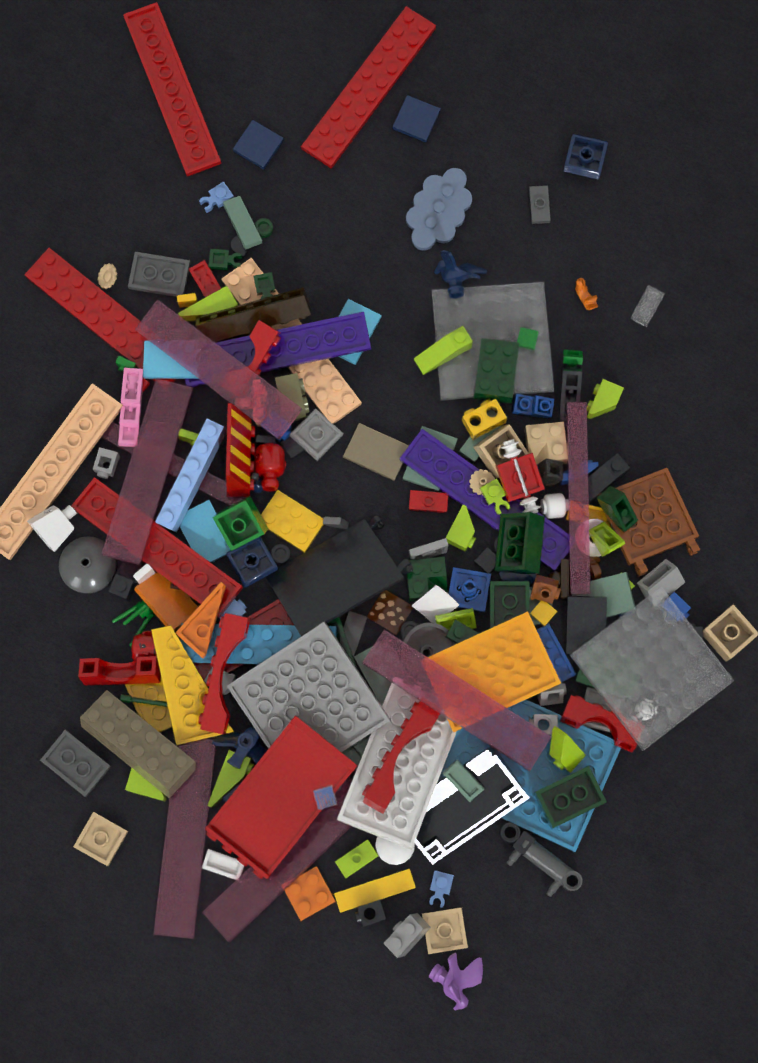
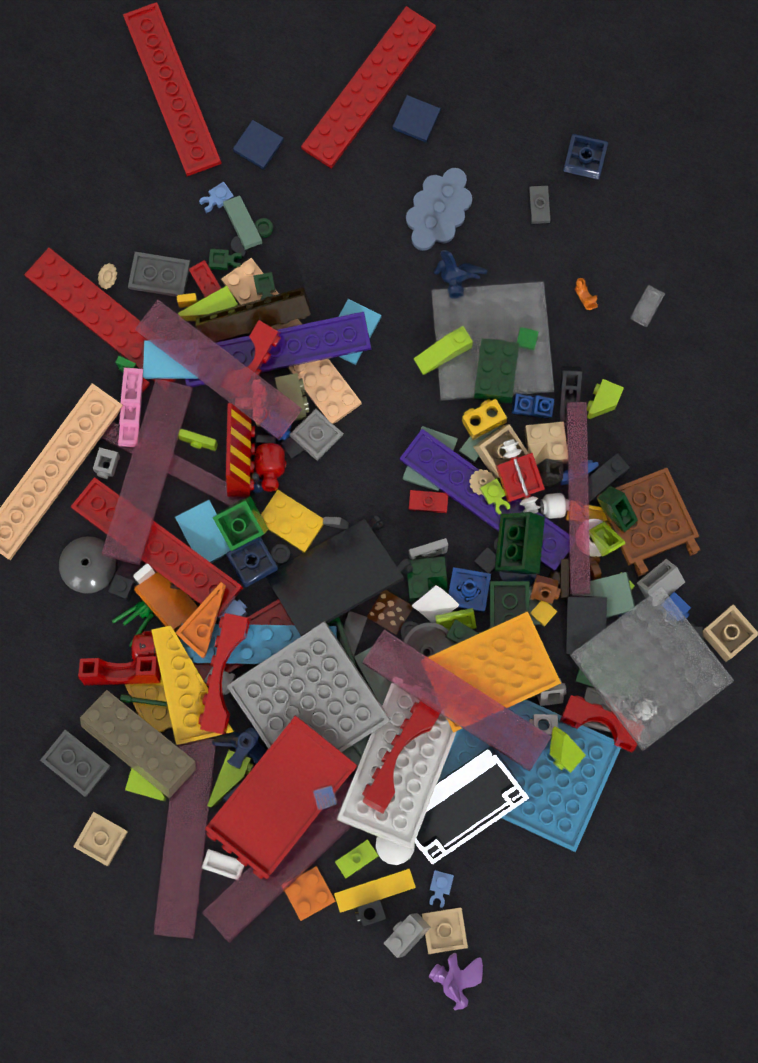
white torso [27,505,77,552] -> none
light blue brick [155,419,227,532] -> none
dark tan tile [343,423,409,481] -> none
sand green tile [443,759,484,802] -> none
lime slope [446,505,476,552] -> none
dark grey piece [500,823,583,897] -> none
dark green brick [534,766,607,829] -> none
blue tile [537,623,576,682] -> none
green plate [563,350,583,366] -> none

